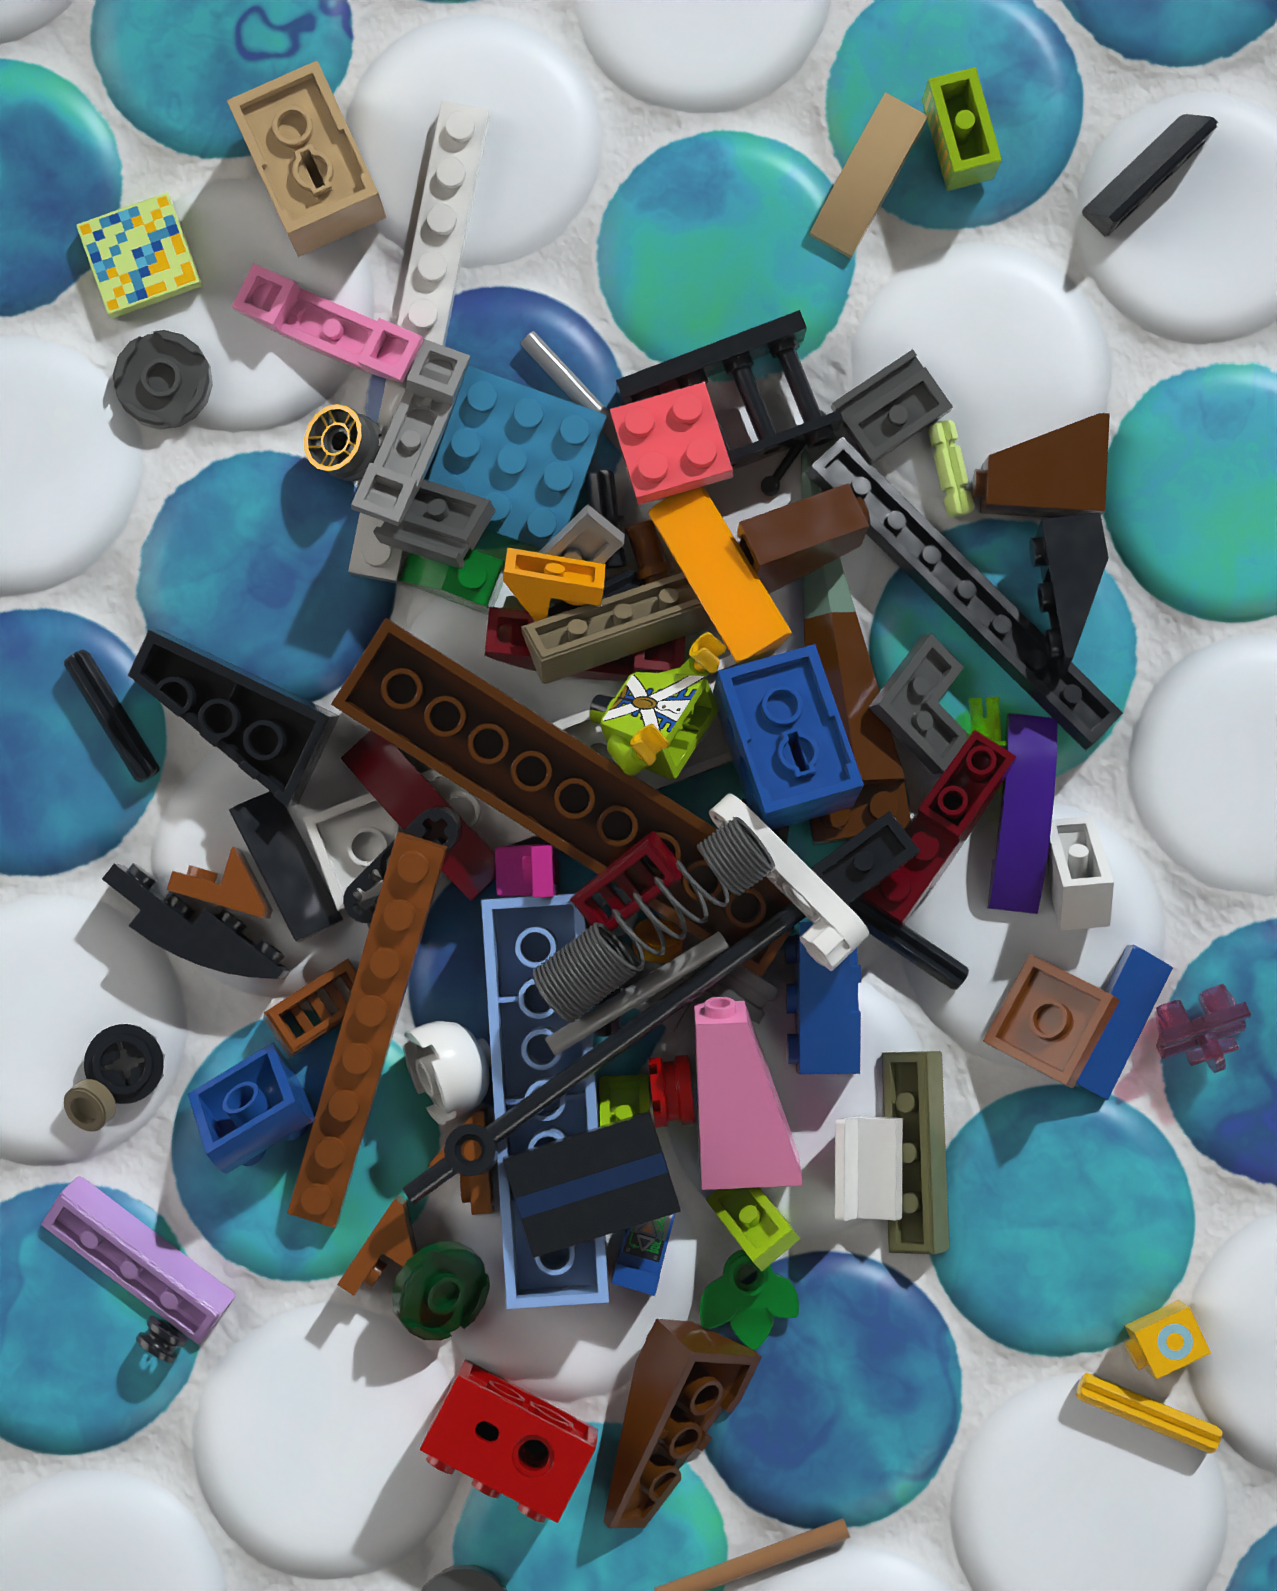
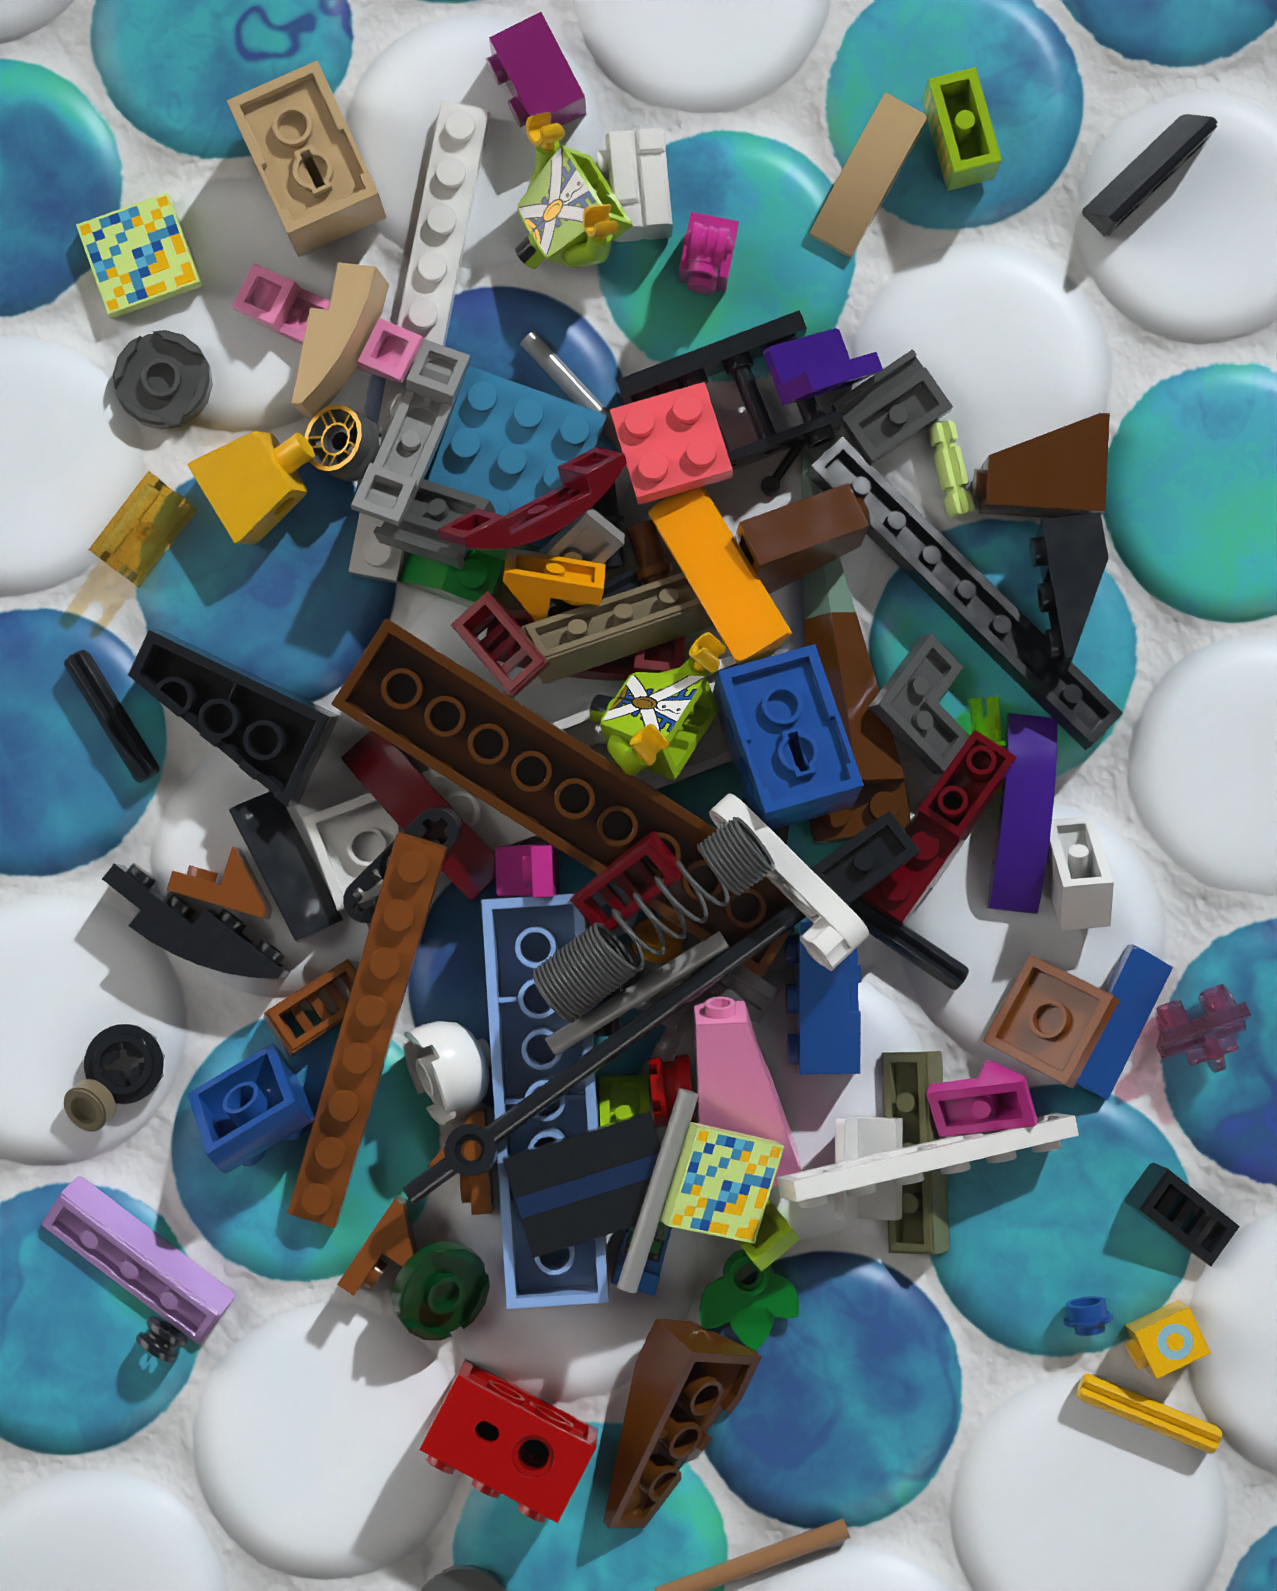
none -> clear yellow hinge [88,471,198,587]
none -> yellow torso [187,431,315,545]
none -> tan slope [291,263,389,419]
none -> dark red slope [437,447,627,549]
none -> dark red slope [451,591,551,698]
none -> magenta brick [486,12,586,128]
none -> torso [515,112,633,269]
none -> white brick [597,128,673,243]
none -> light grey bar [617,1088,699,1293]
none -> tile [660,1122,784,1244]
none -> dark pink brick [679,212,739,295]
none -> dark purple panel [763,328,883,406]
none -> white plate [777,1113,1079,1208]
none -> dark pink slope [926,1060,1038,1137]
none -> blue plate [1063,1296,1113,1336]
none -> black slope [1125,1162,1240,1267]

